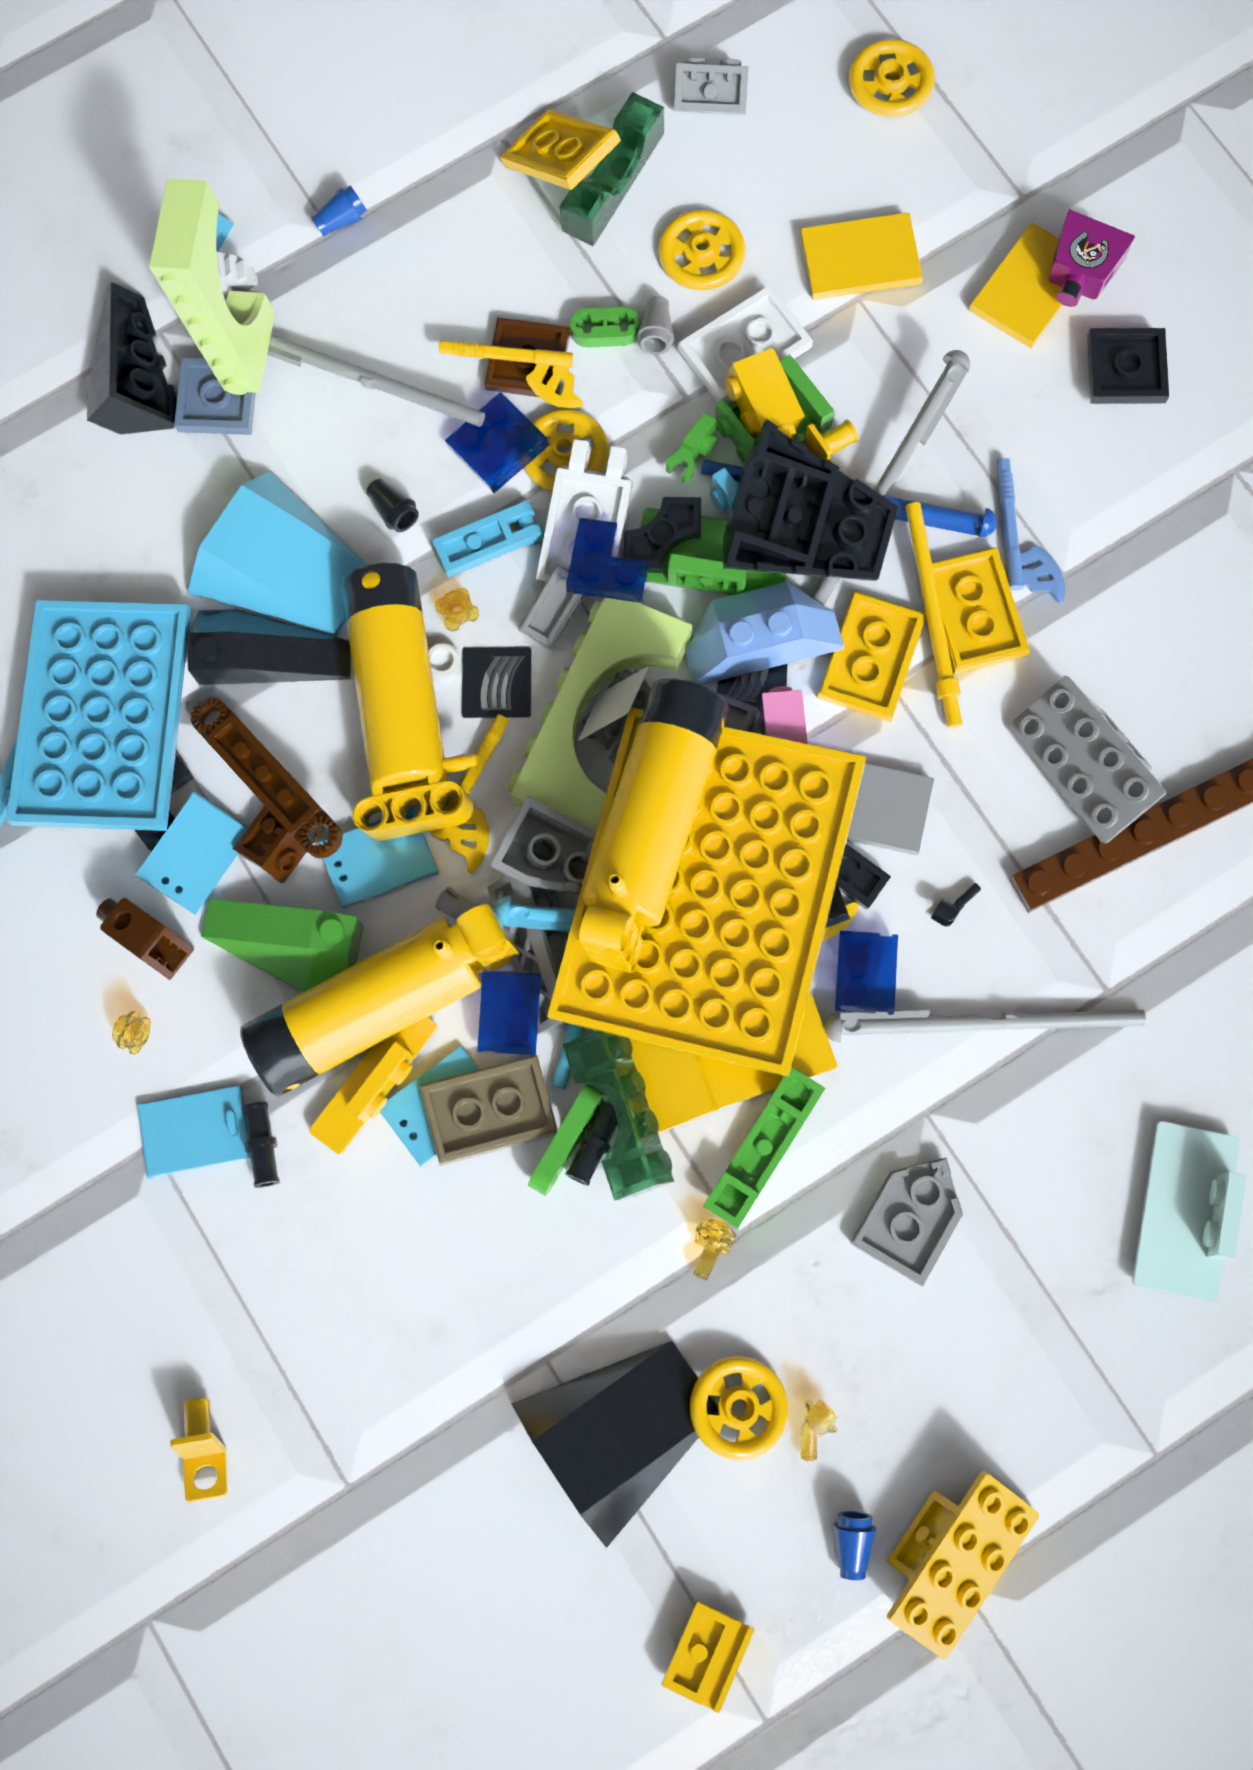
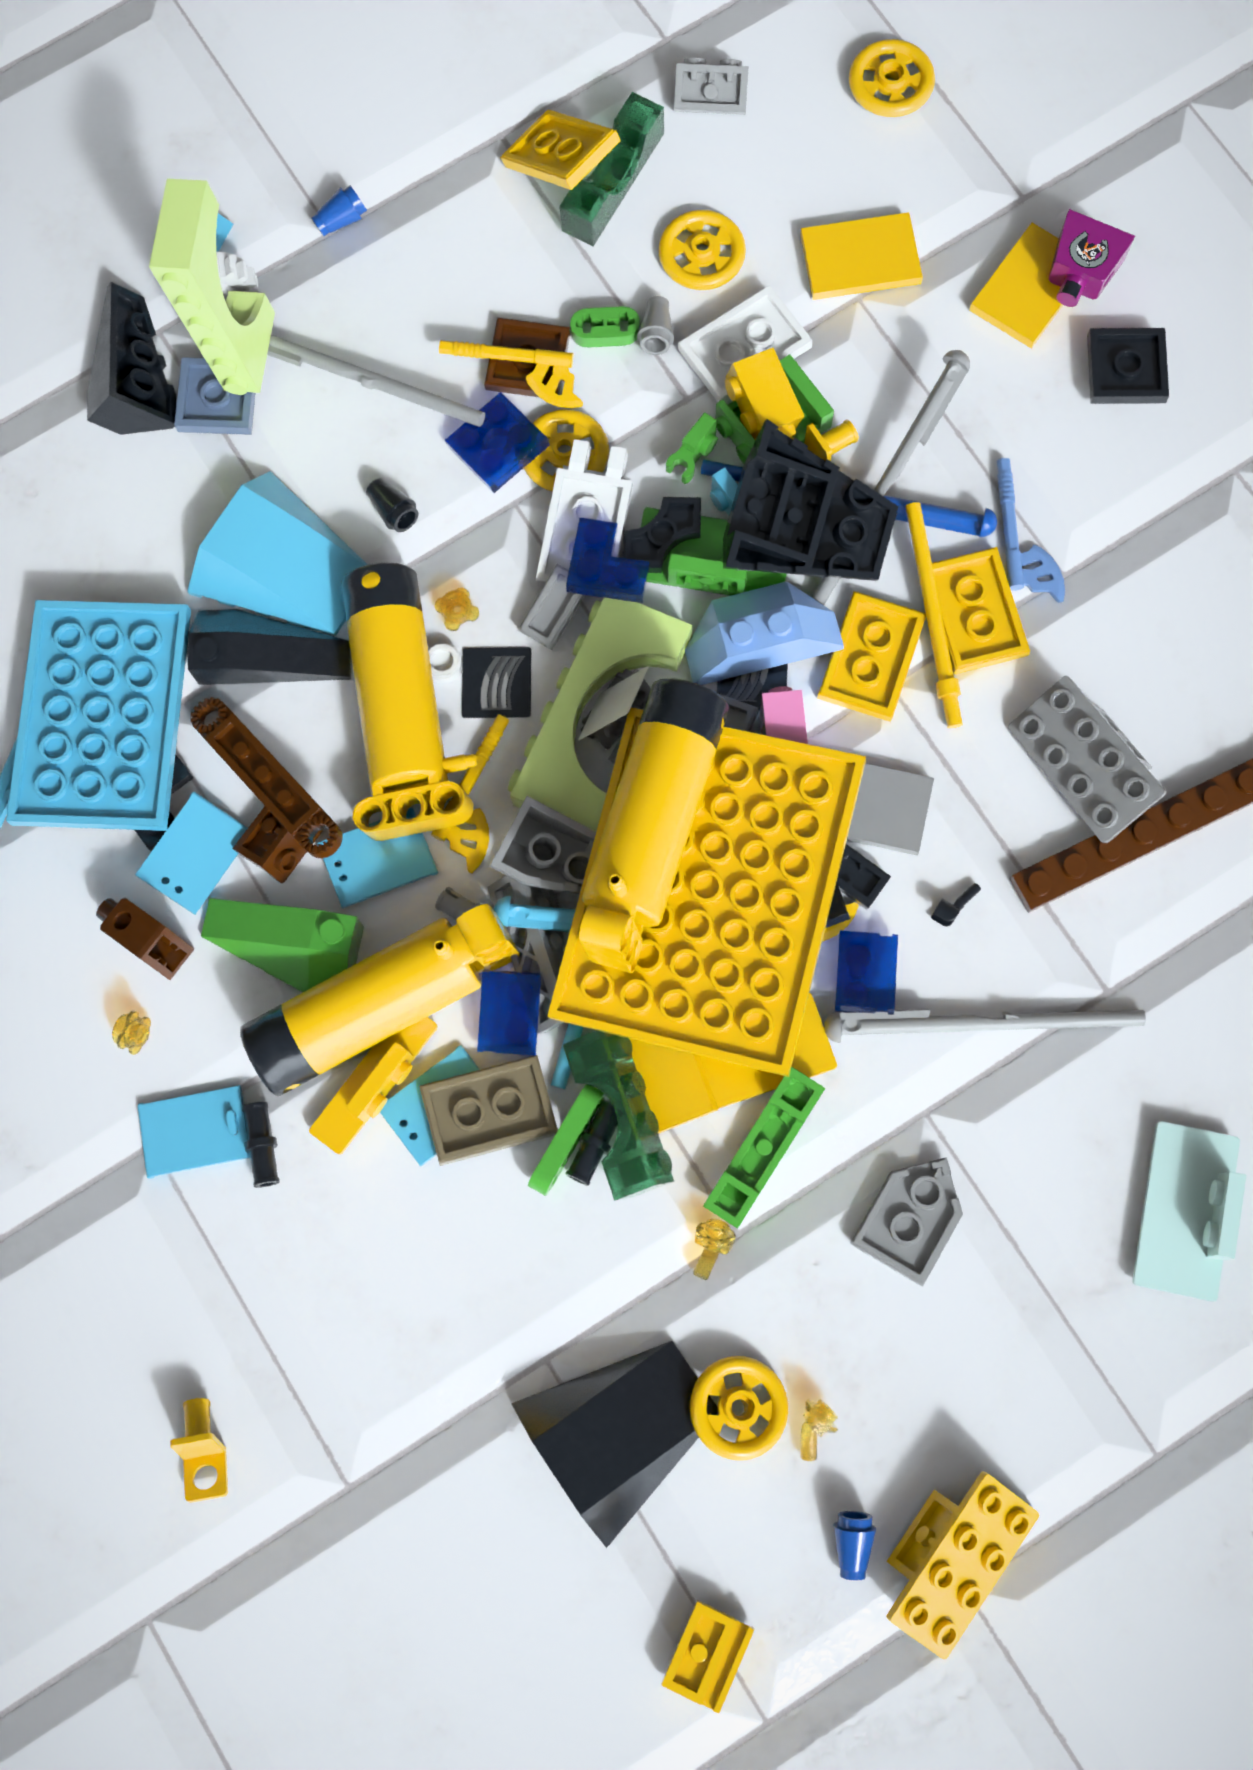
medium azure plate [432,502,544,578] -> none

